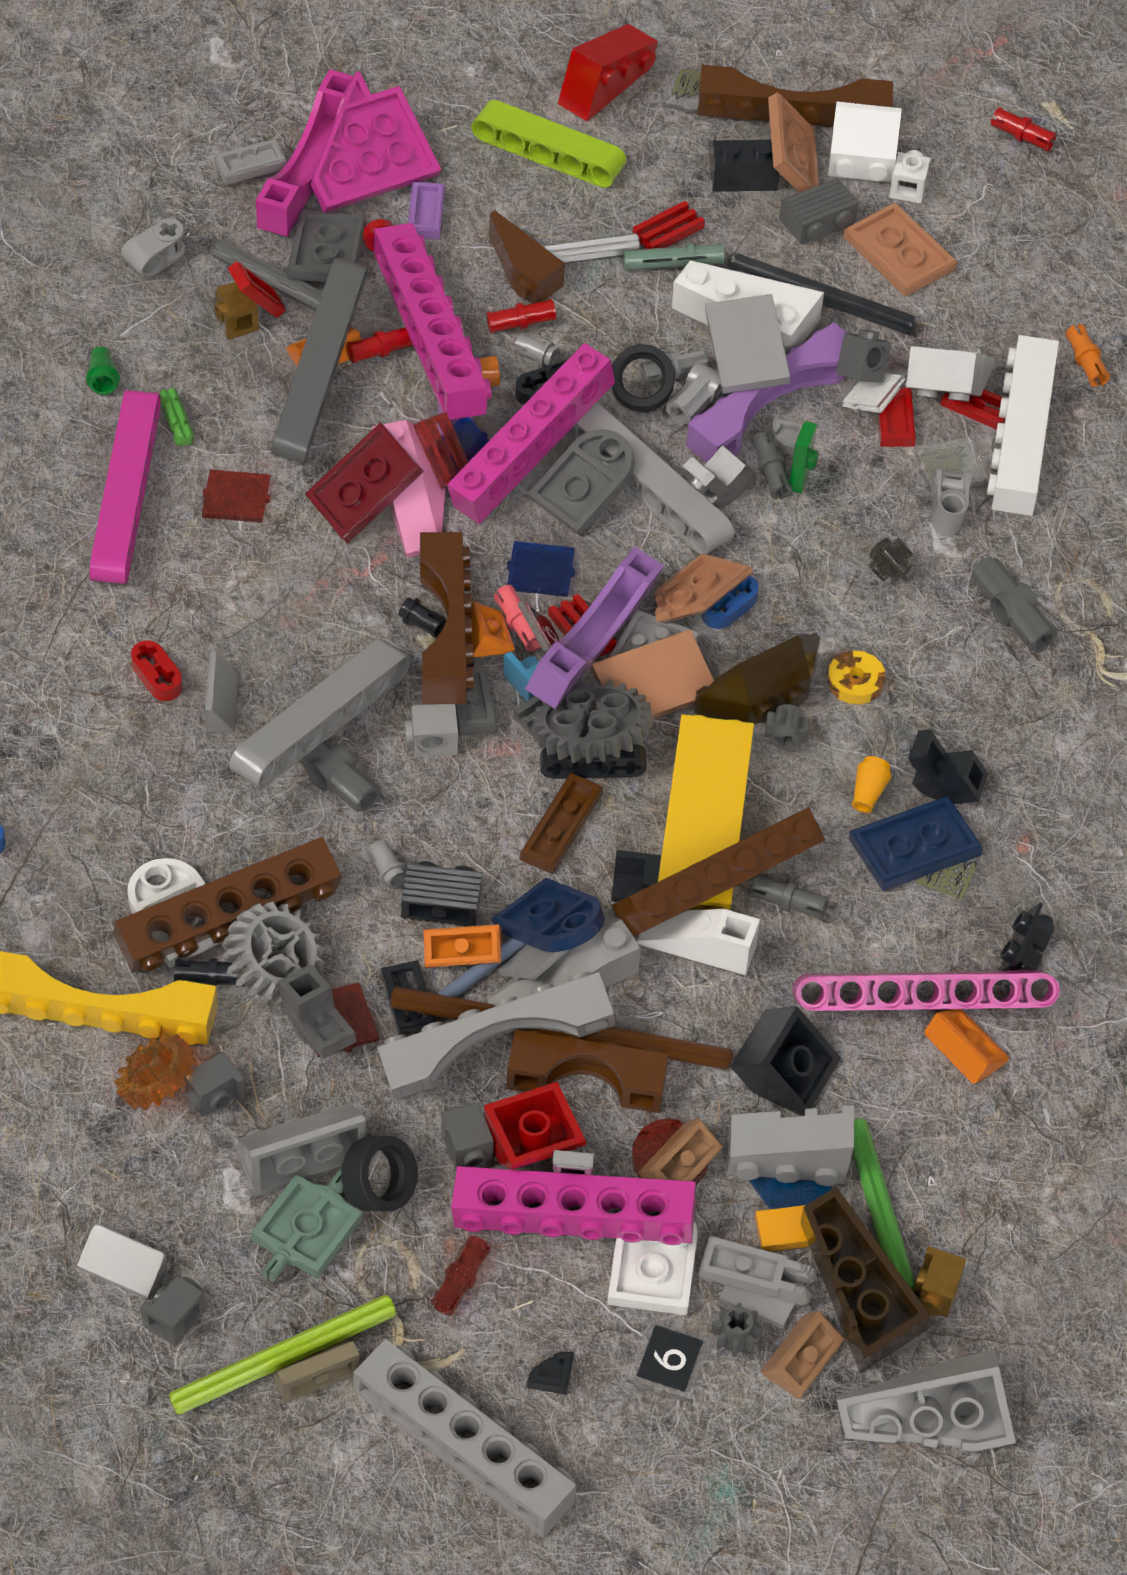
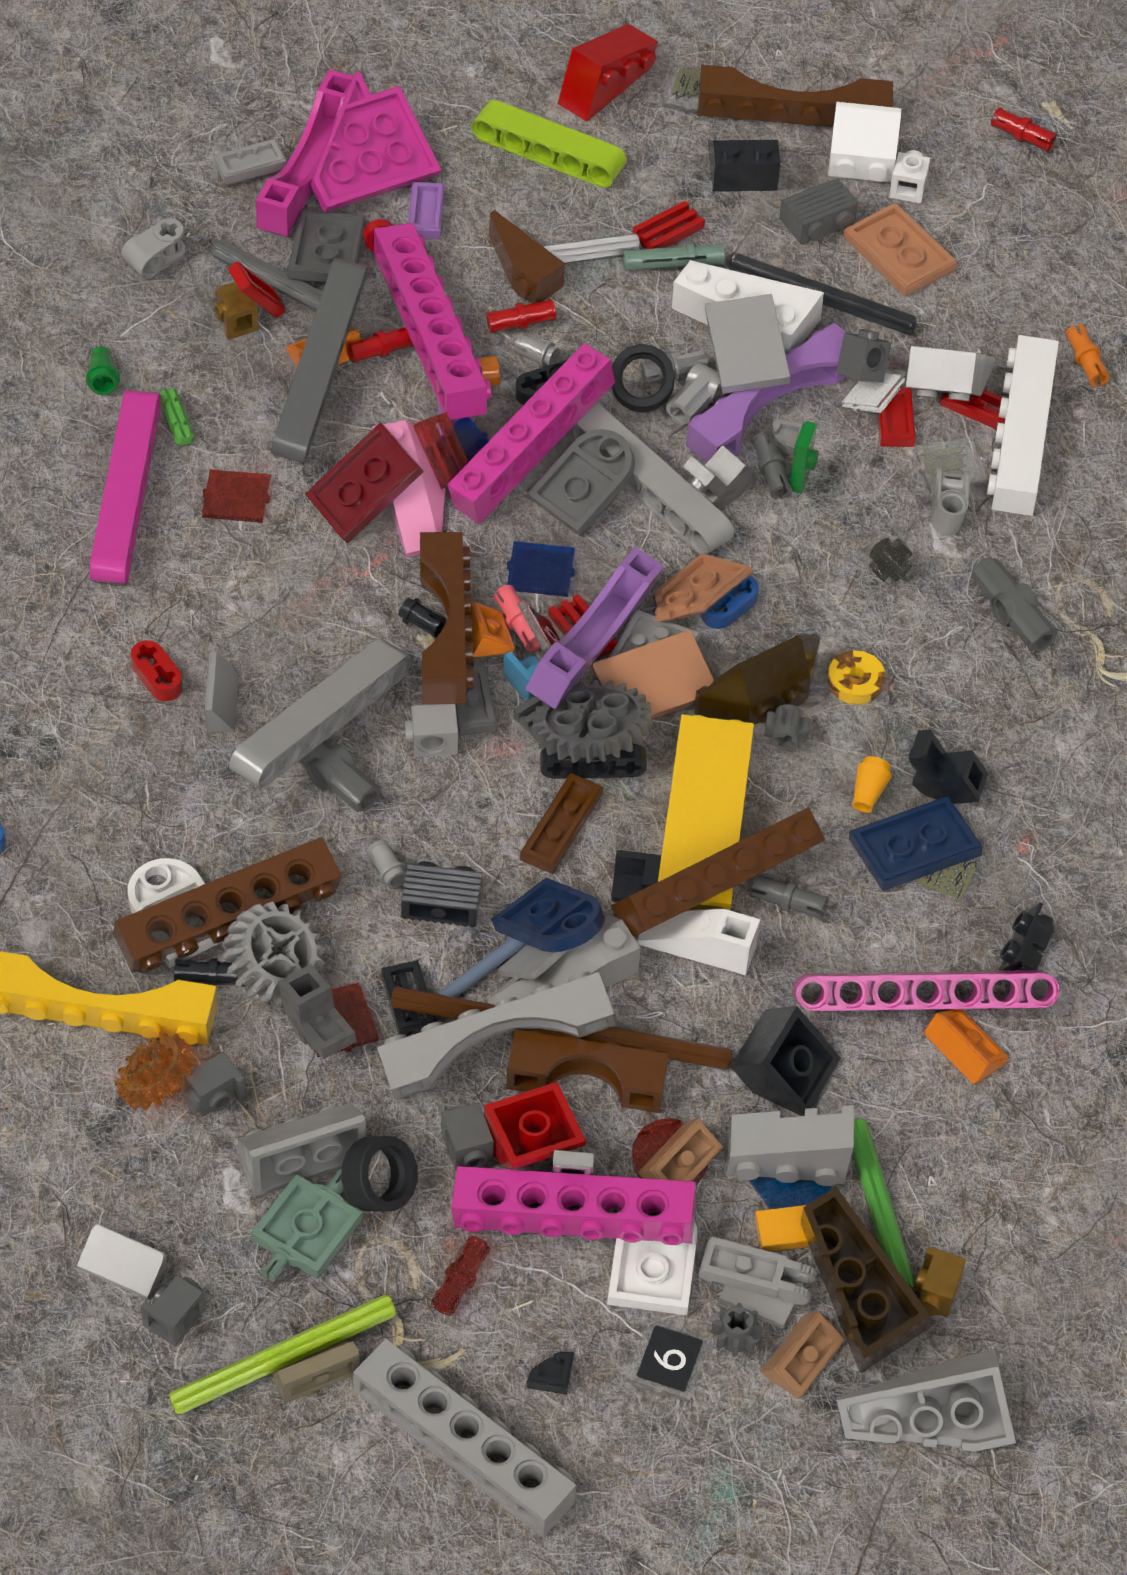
orange slope [423,925,502,968] -> none
nougat tile [768,92,819,193] -> none

